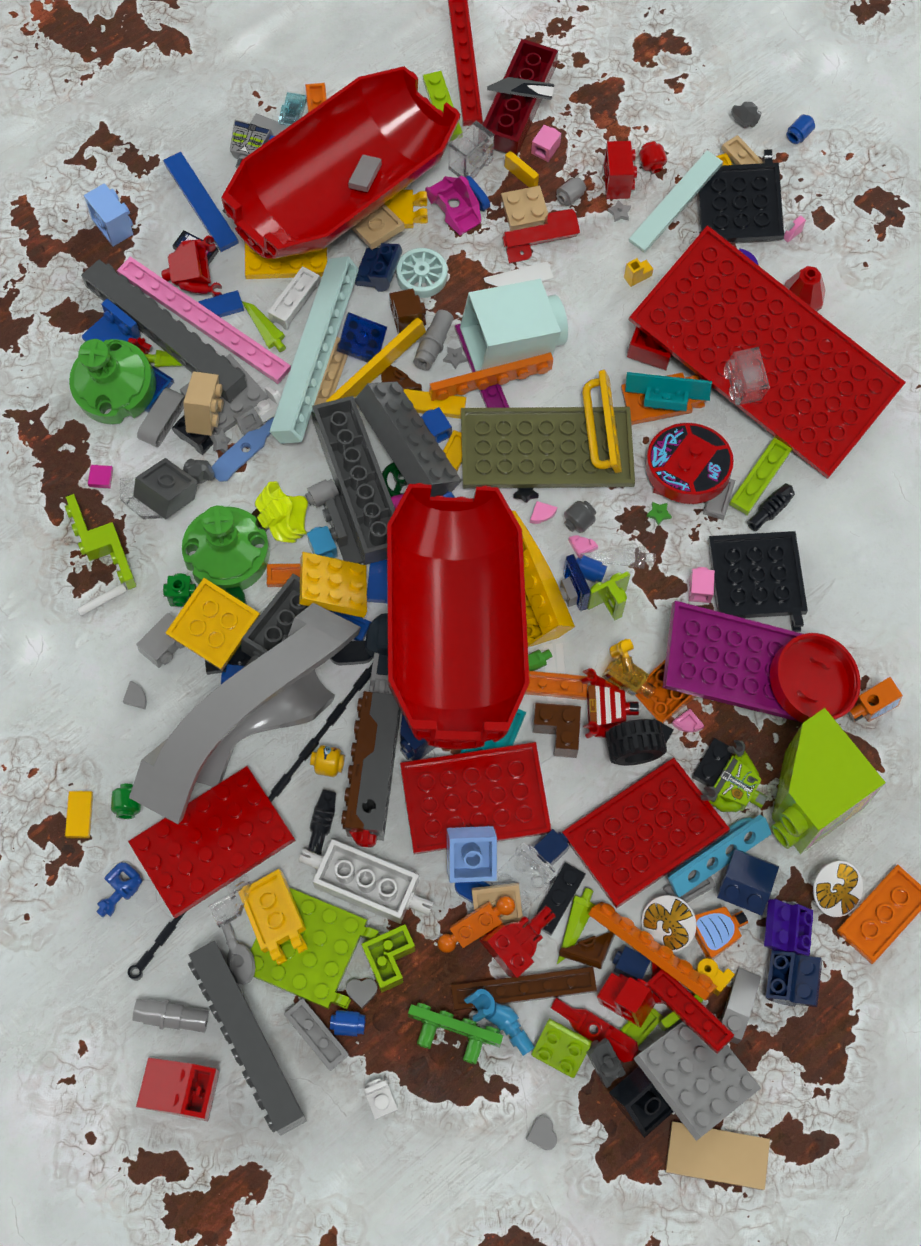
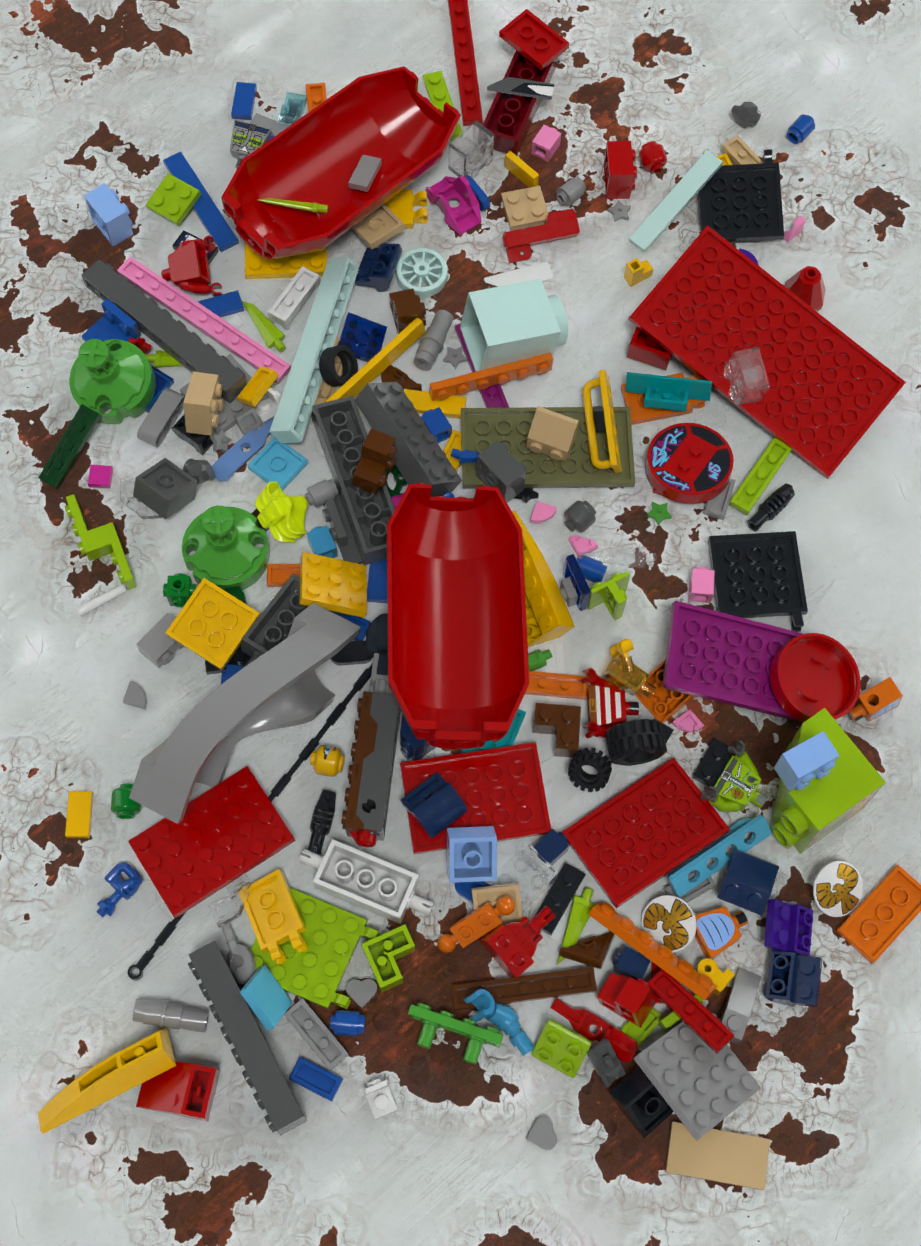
none -> dark green tile [38,404,102,489]
none -> yellow wedge [38,1028,176,1134]
none -> lime plate [145,173,202,226]
none -> blue tile [231,82,257,120]
none -> yellow tile [237,366,279,407]
none -> medium azure tile [240,965,292,1031]
none -> medium azure tile [248,437,308,491]
none -> lime bar [258,198,328,213]
none -> blue tile [289,1057,343,1102]
none -> black tyre [319,345,358,387]
none -> reddish brown brick [352,428,397,495]
none -> dark blue brick [401,773,468,839]
none -> blue bar [451,448,480,463]
none -> dark grey container [476,440,527,503]
none -> red plate [499,9,569,71]
none -> tan slope [526,406,579,462]
none -> black tyre [568,748,612,792]
none -> black tile [593,406,605,432]
none -> light blue brick [774,731,840,792]

